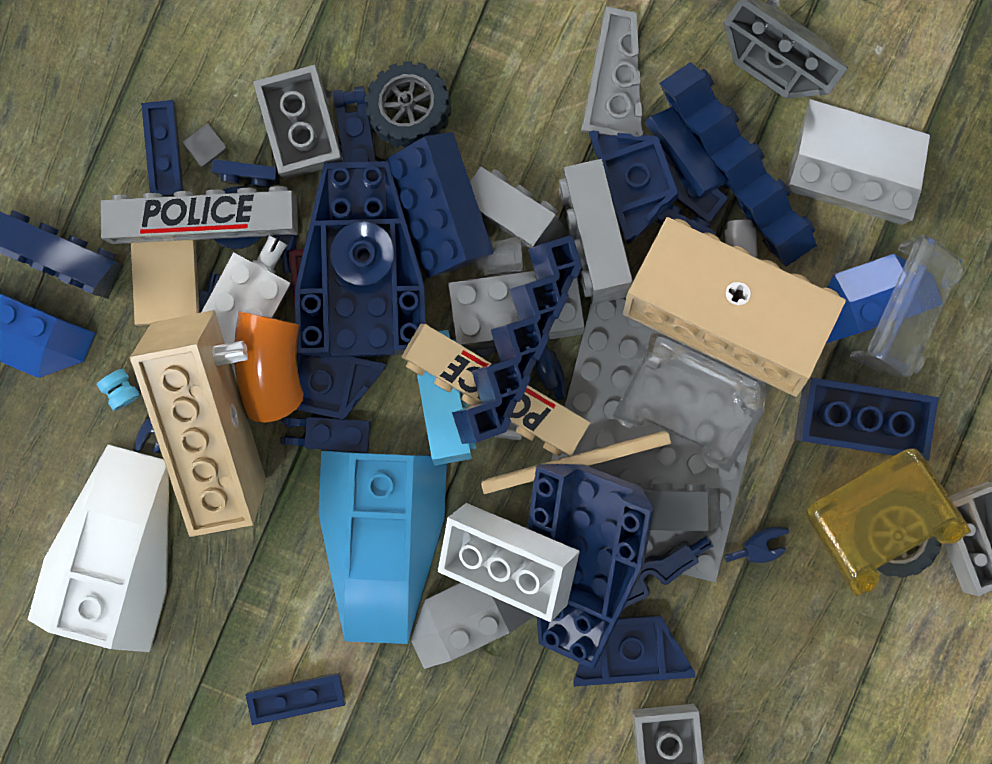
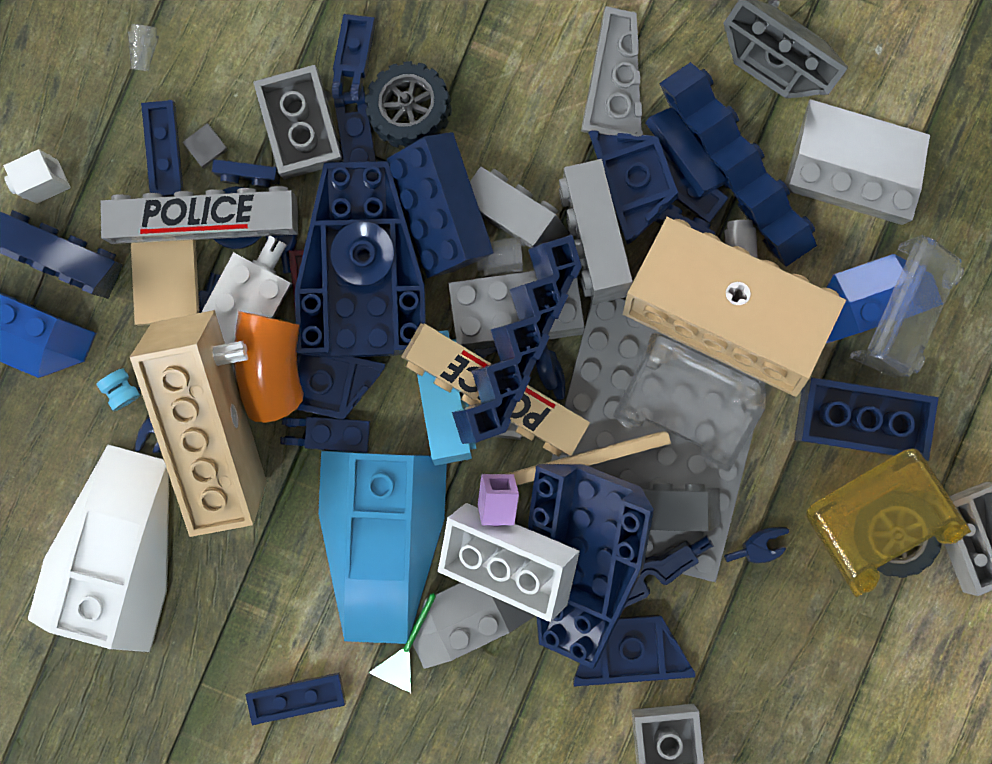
none -> white piece [3,149,71,204]
none -> clear cone [128,24,159,72]
none -> dark blue hinge [332,14,376,101]
none -> piece [369,594,436,693]
none -> lavender brick [478,474,519,527]

